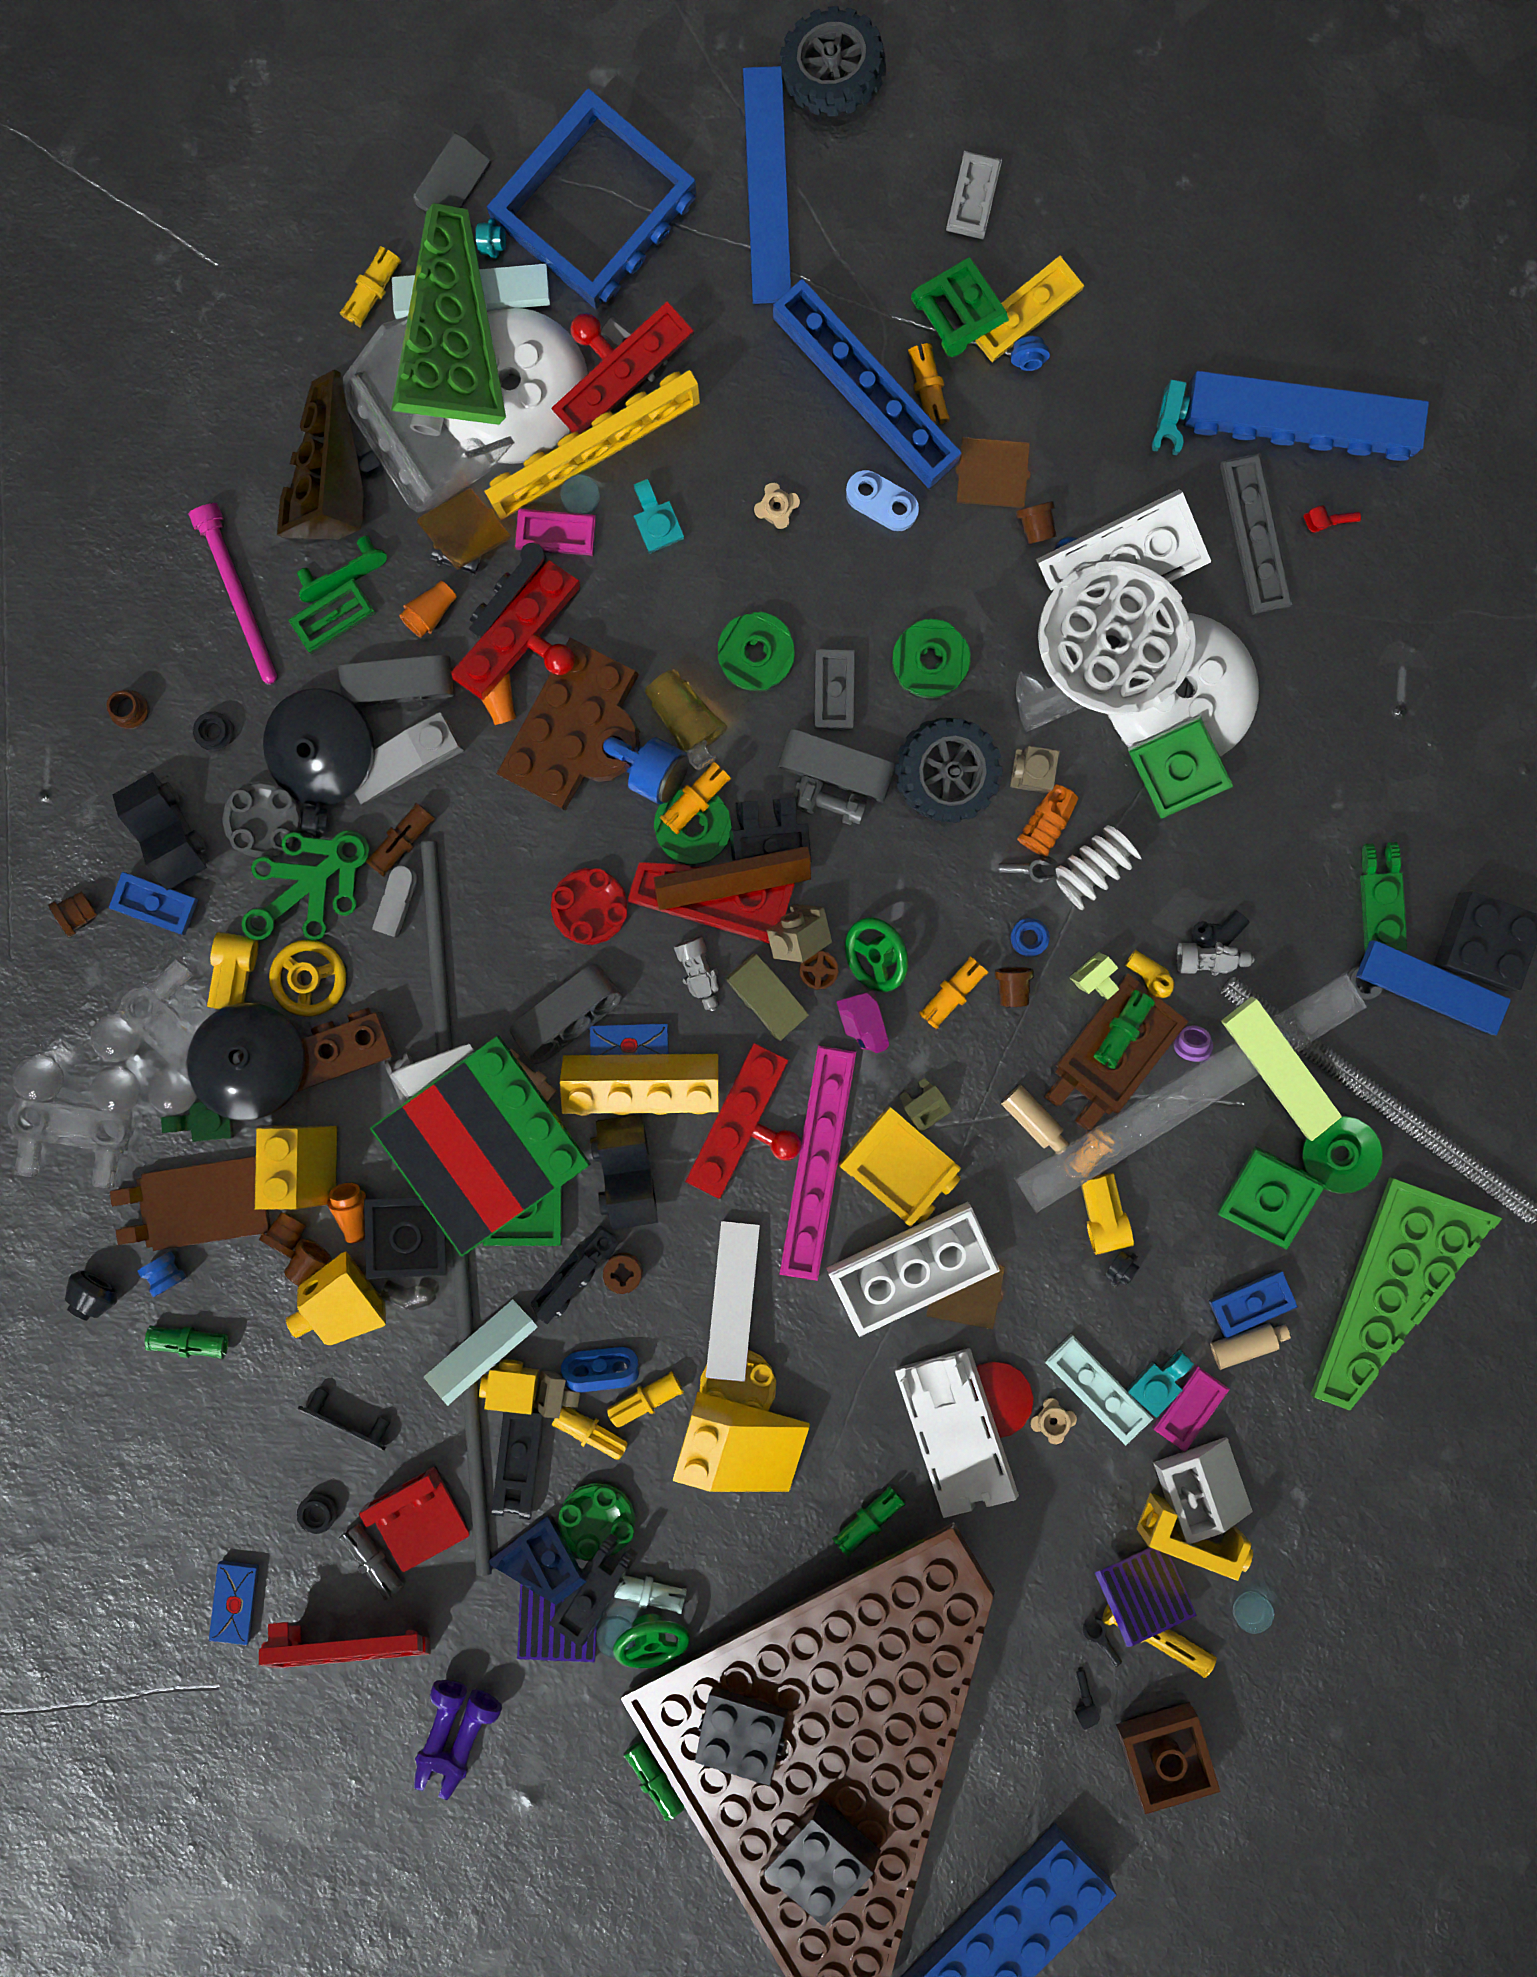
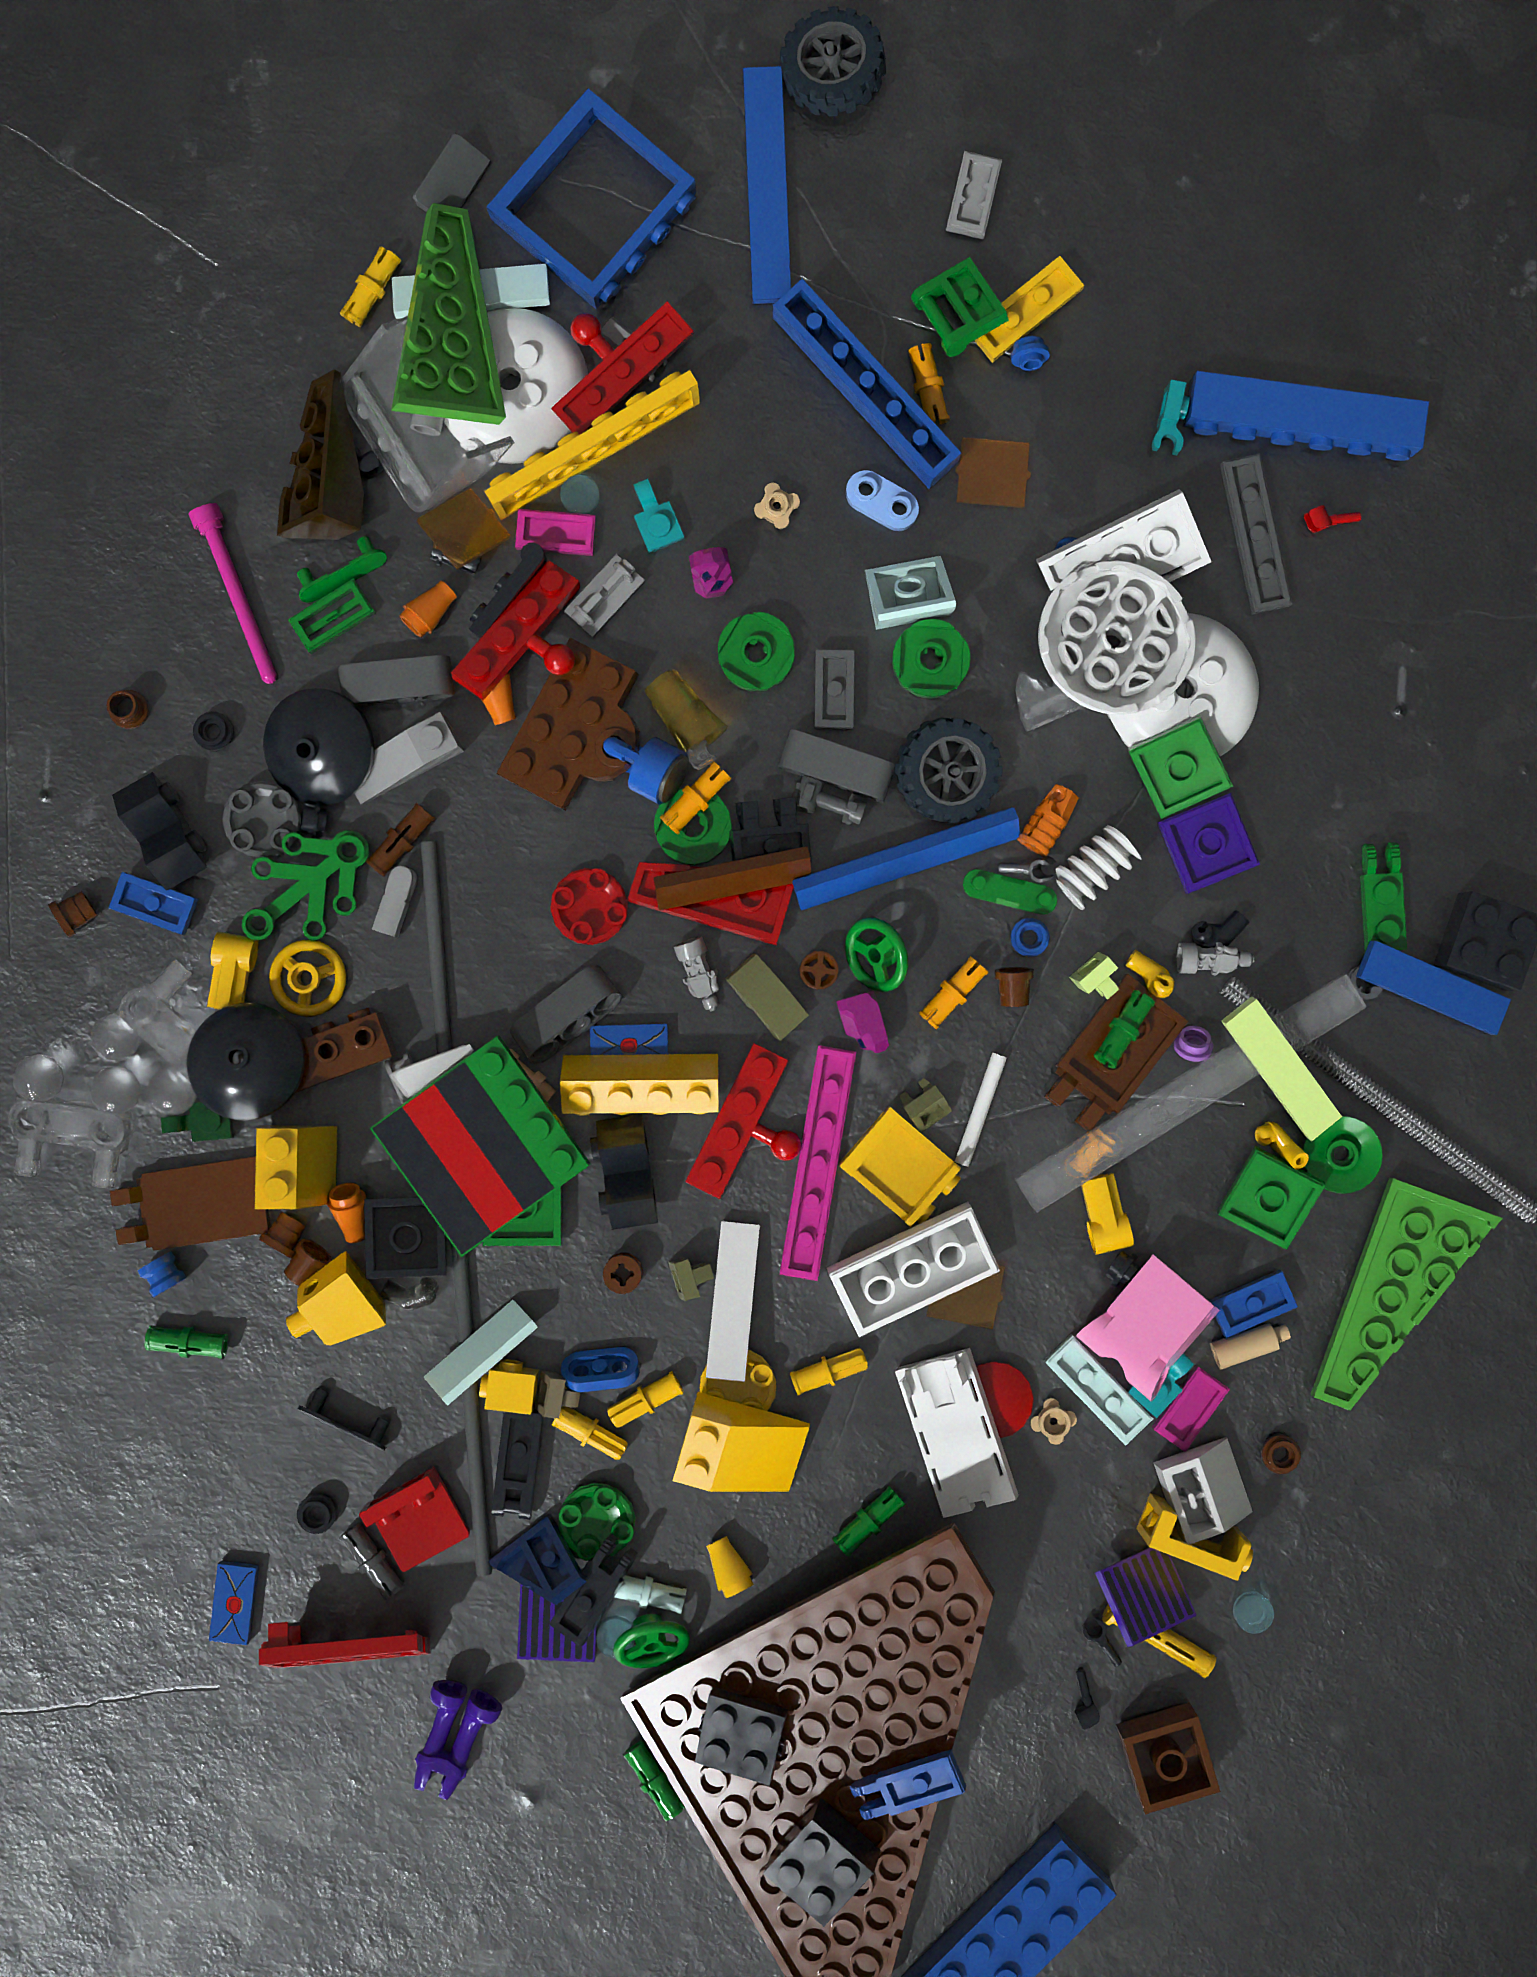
black cone [65,1270,118,1321] -> none
teal plate [476,218,506,258] -> none
black hinge [531,1225,619,1324] -> none
dark tan brick [767,904,832,962] -> none
tan cylinder [1001,1084,1069,1154] -> none
dark tan brick [1010,746,1059,794] -> none
reddish brown piece [1015,501,1057,544] -> none
none -> light grey hinge [564,554,645,637]
none -> olive tile [668,1257,714,1301]
none -> magenta rock [689,547,733,599]
none -> yellow cone [706,1536,754,1598]
none -> yellow axle [790,1348,868,1395]
none -> blue tile [792,807,1020,911]
none -> blue hinge [850,1749,966,1820]
none -> light aqua slope [865,556,956,630]
none -> white bar [954,1052,1007,1167]
none -> green piece [963,869,1057,915]
none -> bright pink piece [1077,1255,1220,1402]
none -> dark purple tile [1157,793,1260,894]
none -> yellow arm [1255,1122,1309,1170]
none -> reddish brown plate [1261,1434,1301,1474]

